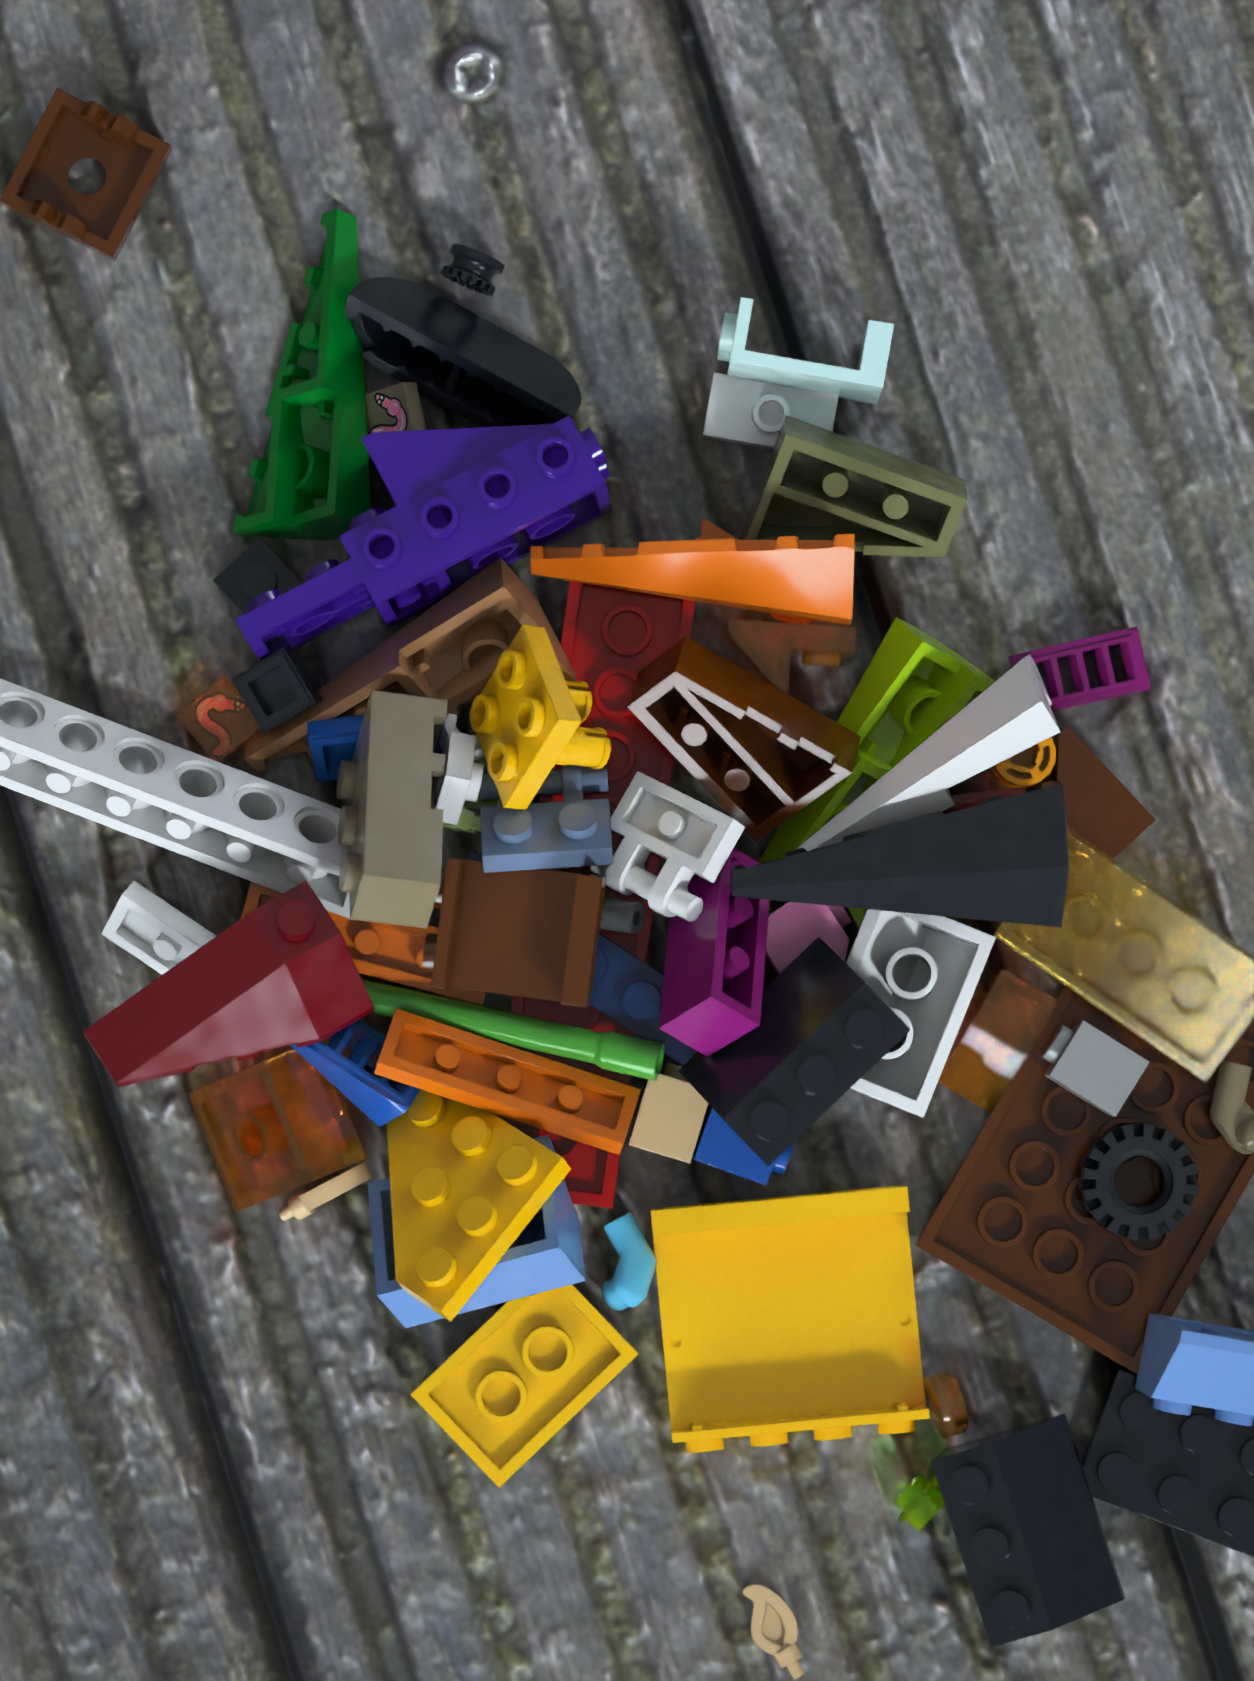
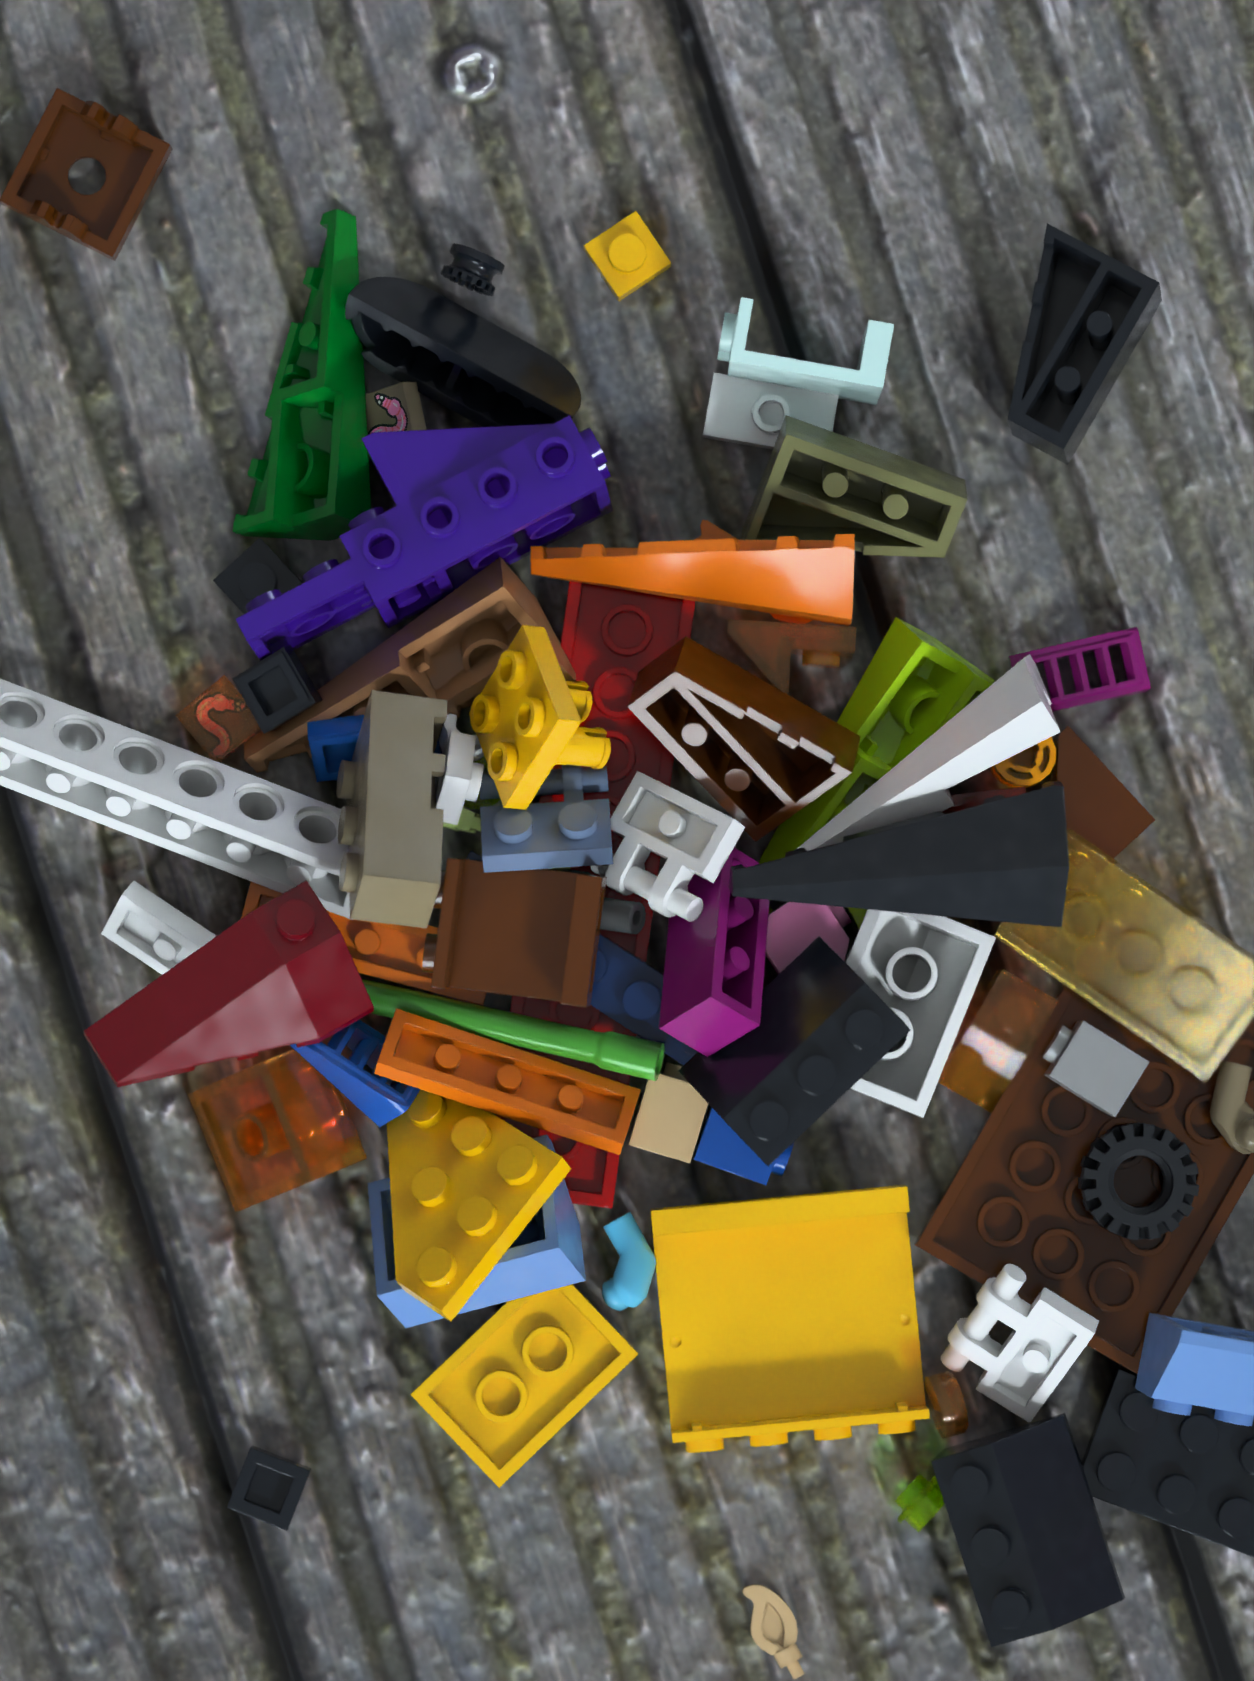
tan piece [278,1162,373,1221] -> none
none -> black plate [227,1445,312,1531]
none -> yellow plate [583,211,671,302]
none -> white plate [941,1264,1099,1423]
none -> black wedge [1008,223,1162,465]

